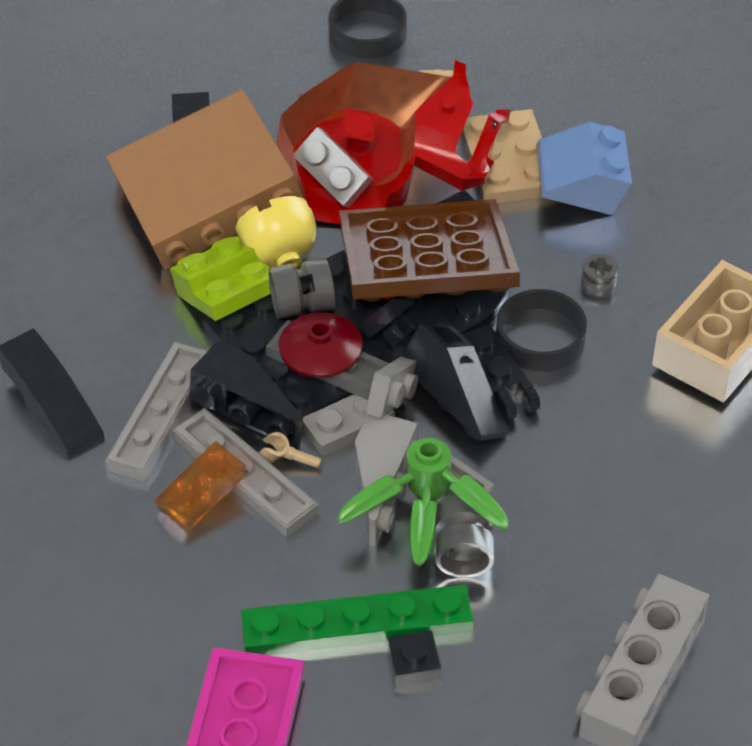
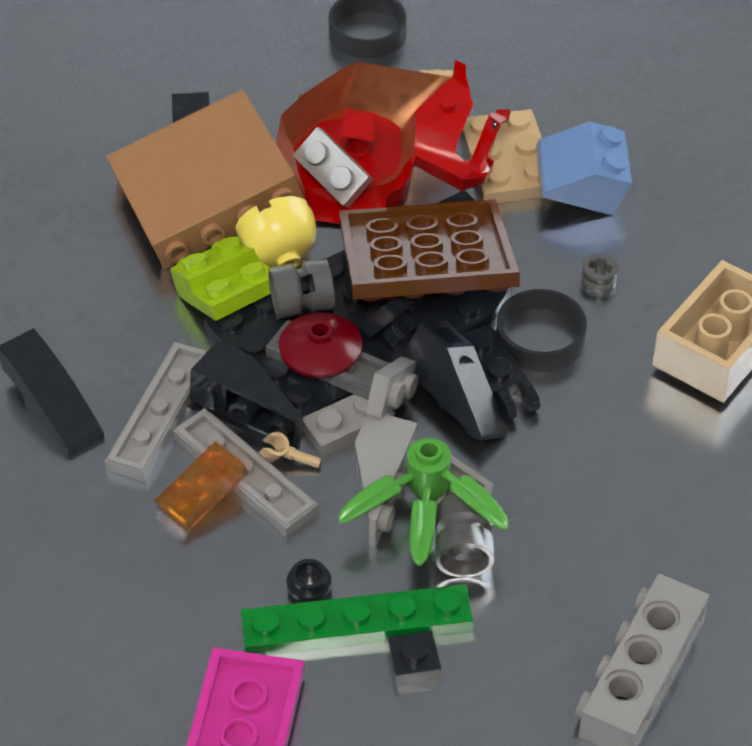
none -> black plate [286,559,332,602]

